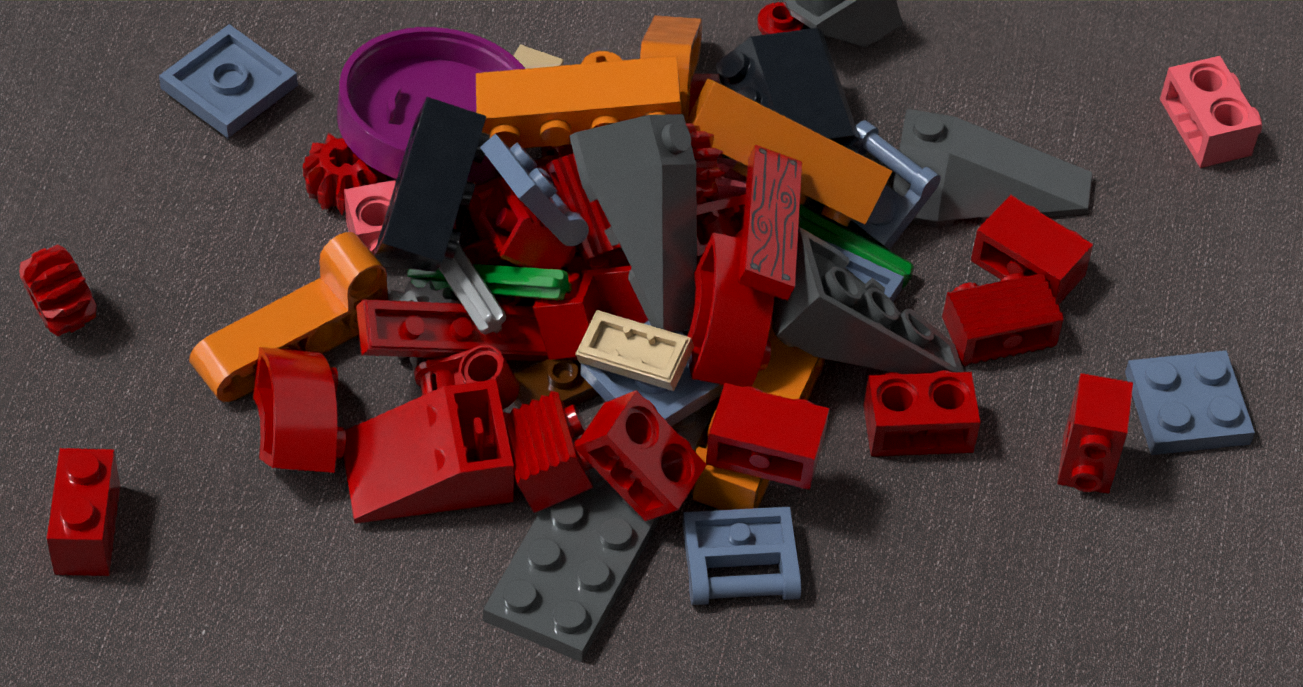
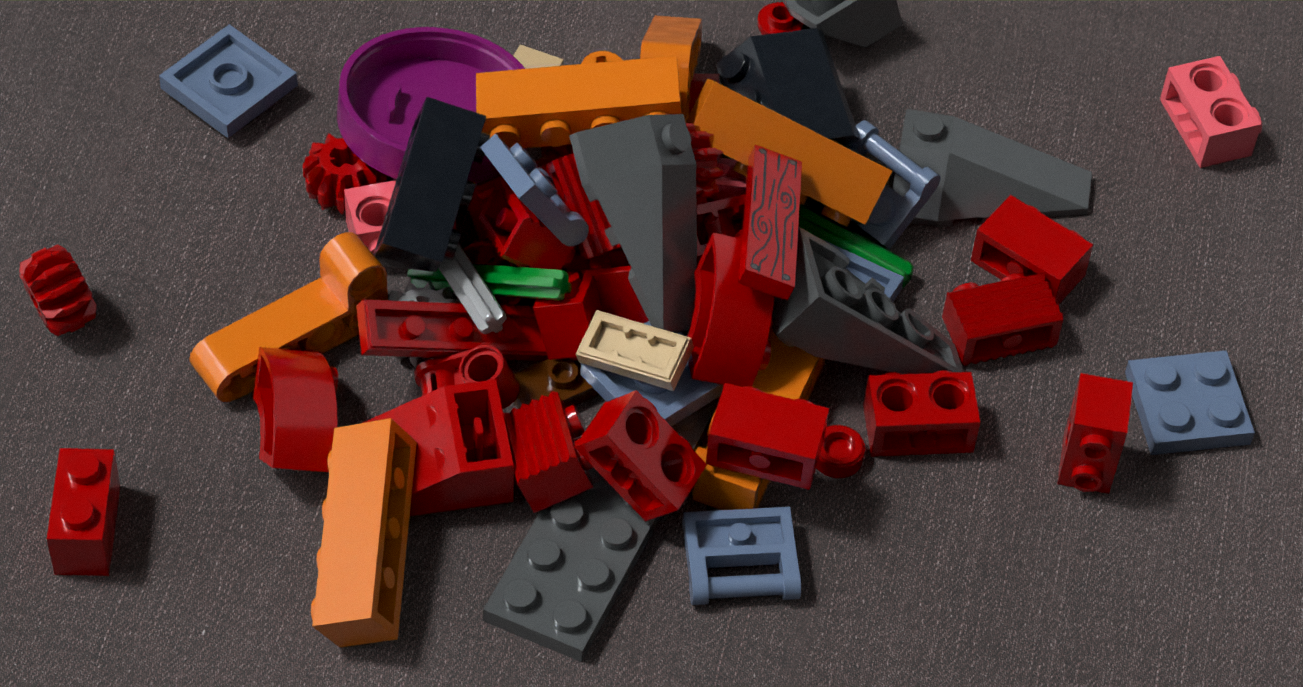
none -> orange brick [311,418,417,648]
none -> red tile [816,425,865,478]

